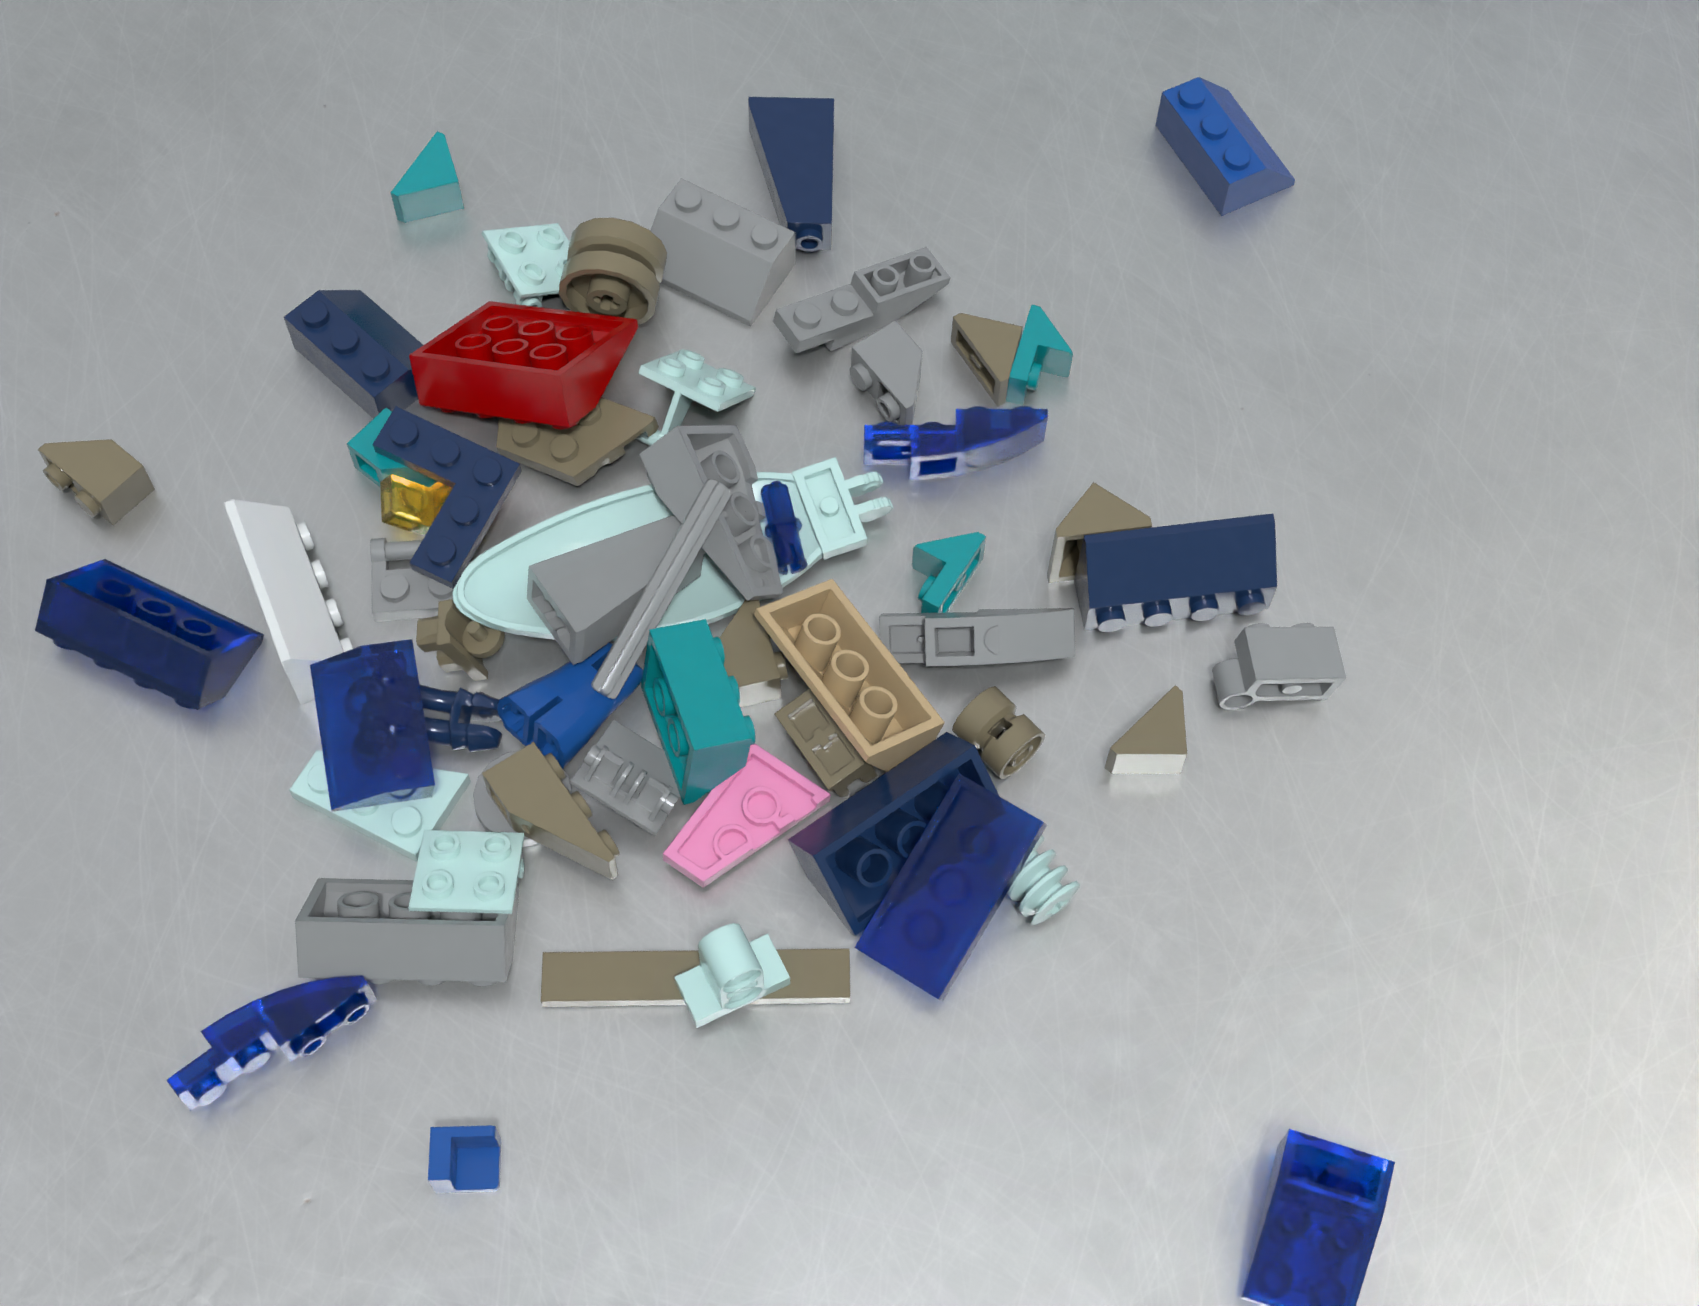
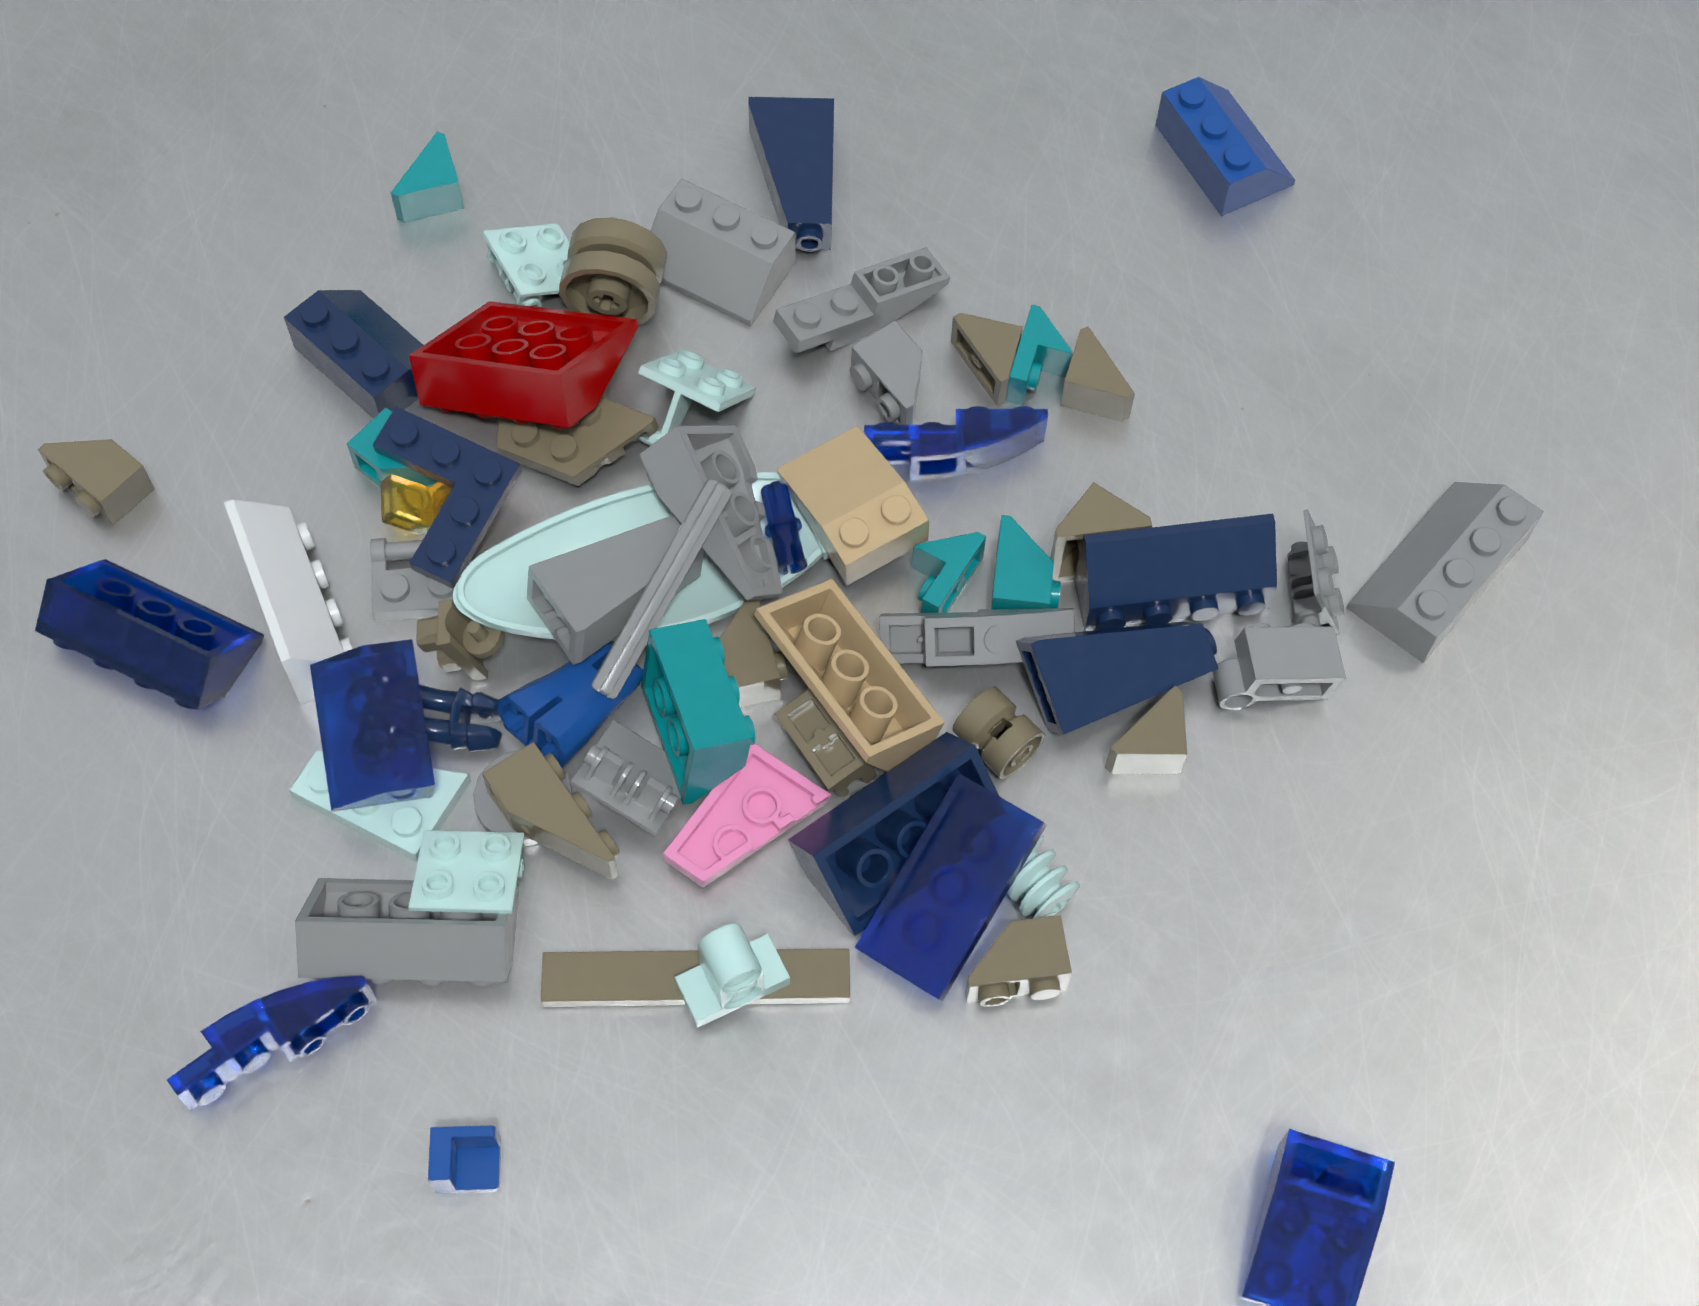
none -> tan slope [777,425,929,585]
none -> dark tan slope [965,915,1072,1007]
none -> teal slope [991,515,1061,609]
none -> dark blue slope [1016,621,1219,735]
none -> dark tan slope [1060,326,1135,422]
none -> light grey hinge [1287,509,1345,635]
none -> light grey slope [1346,482,1544,663]

